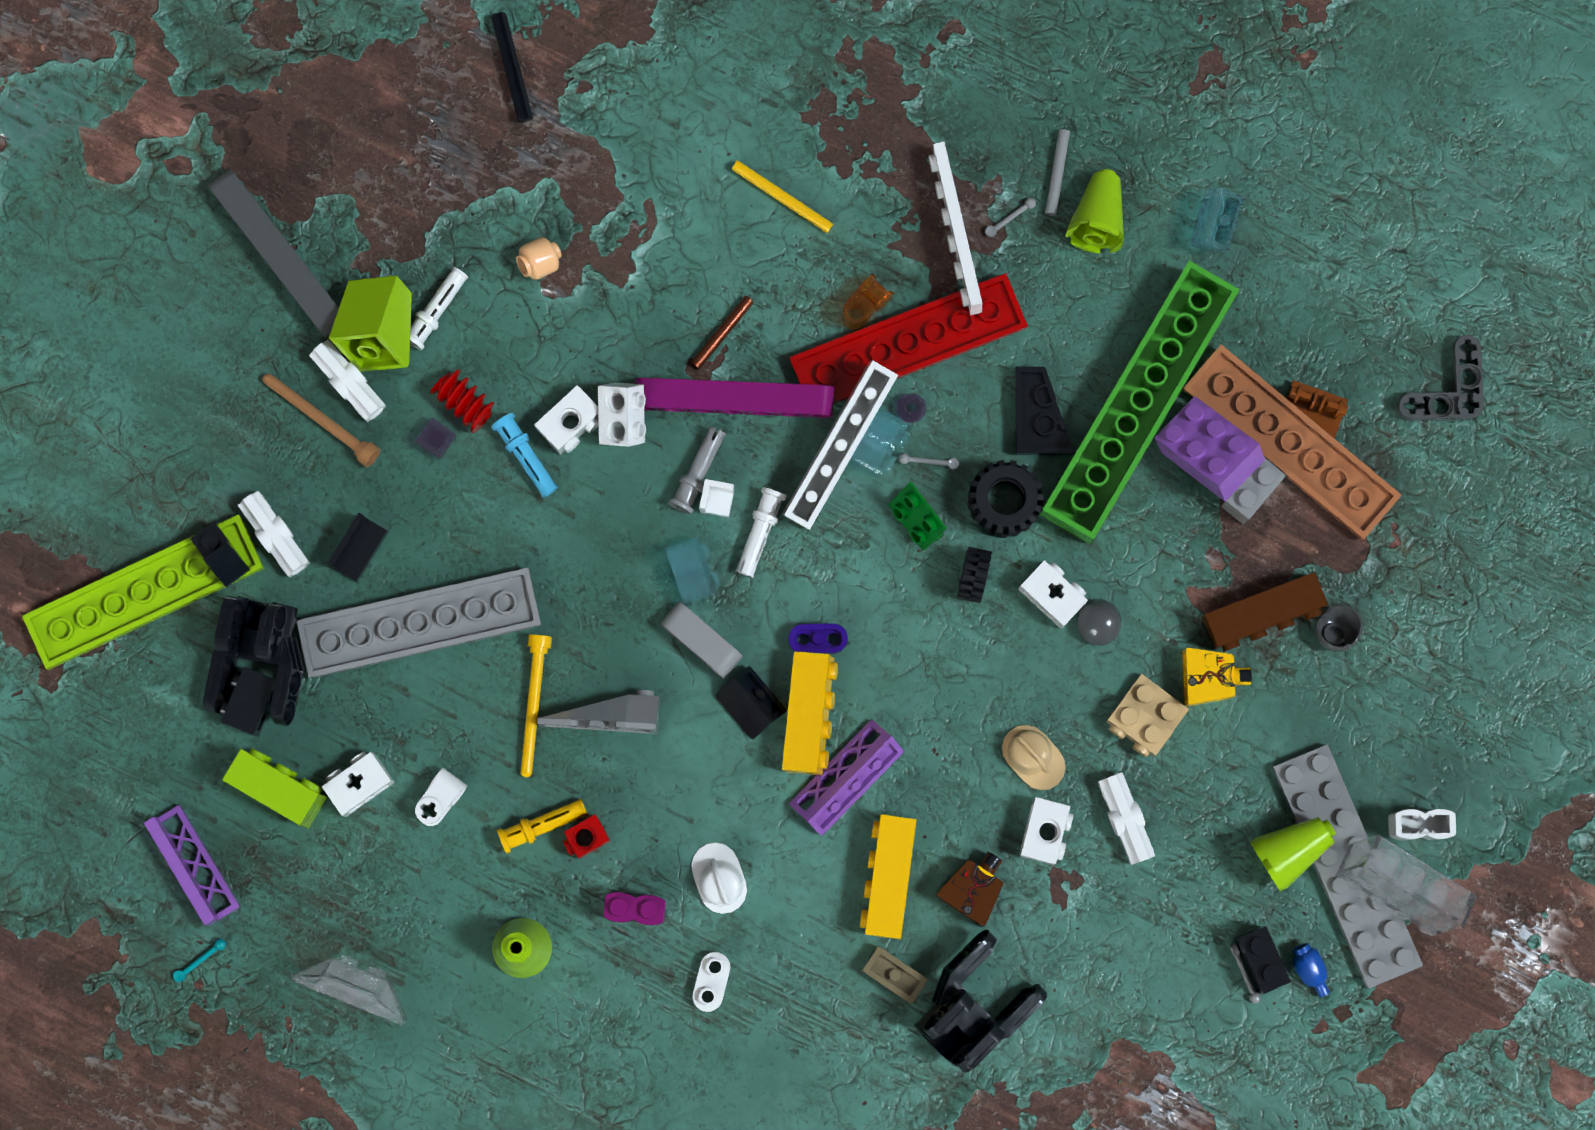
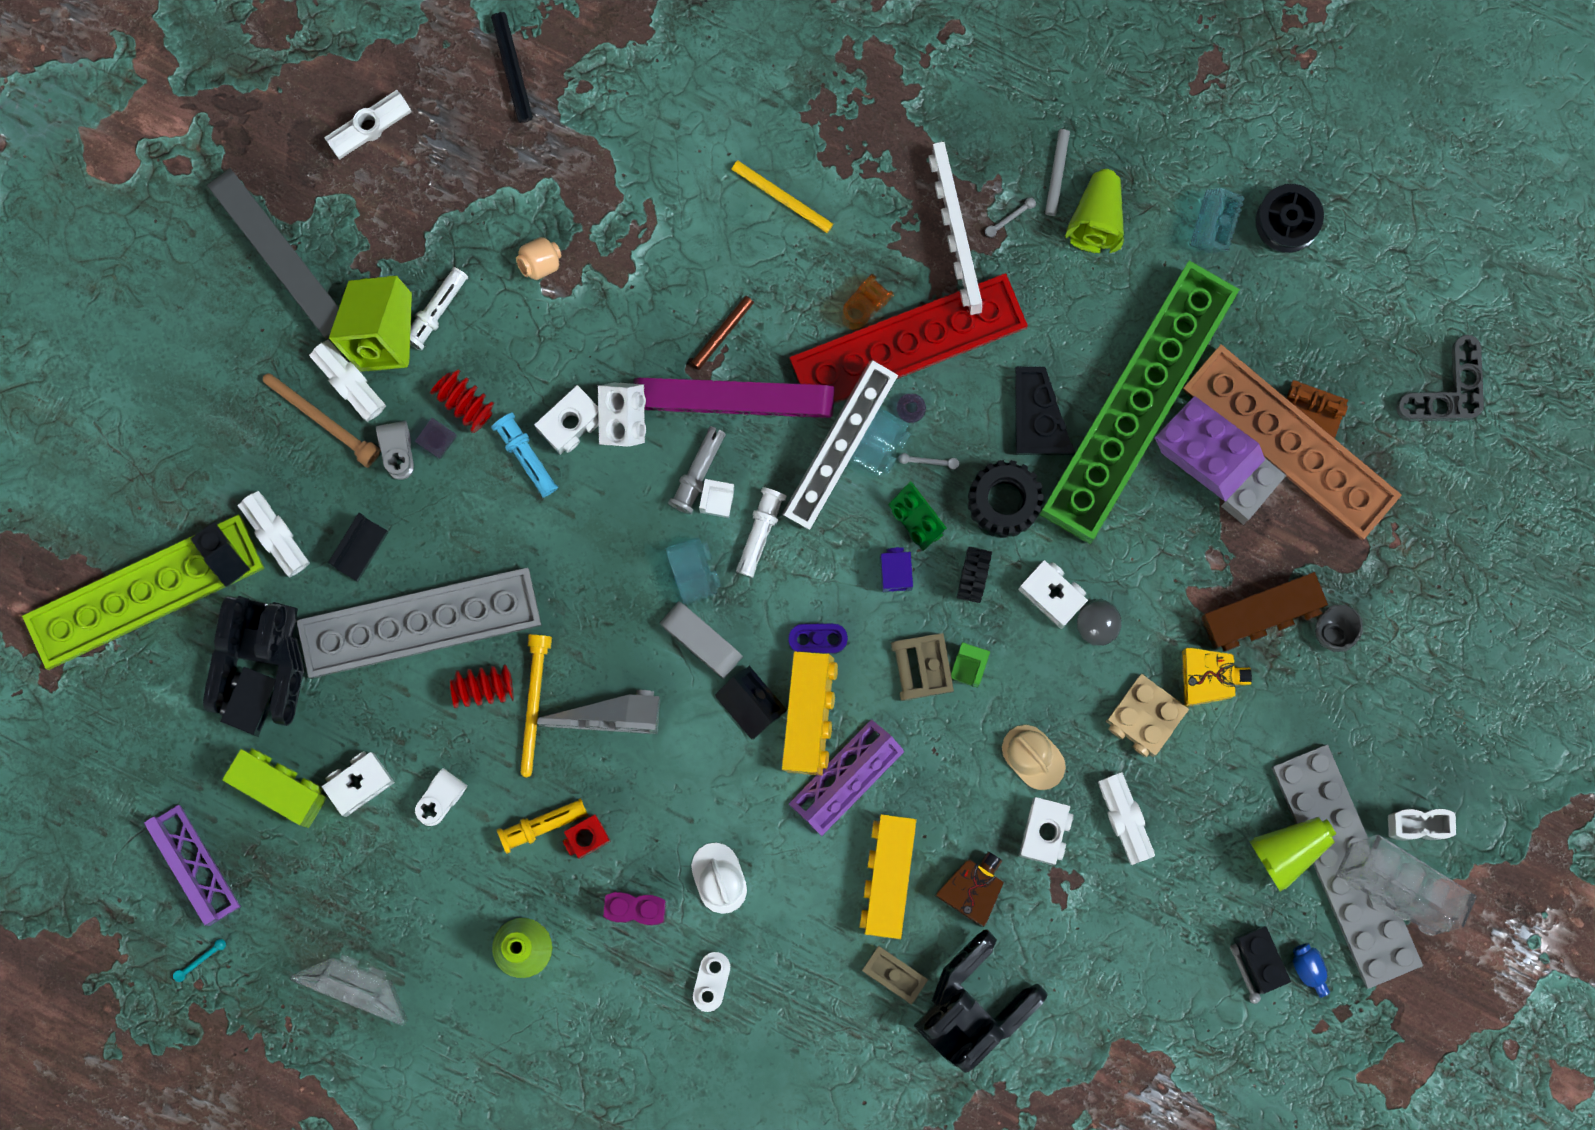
none -> white piece [324,90,412,160]
none -> light grey piece [376,420,414,480]
none -> red piece [450,664,514,709]
none -> dark purple brick [880,547,913,592]
none -> dark tan plate [891,633,954,701]
none -> bright green panel [951,642,990,688]
none -> black wheel [1255,184,1324,253]

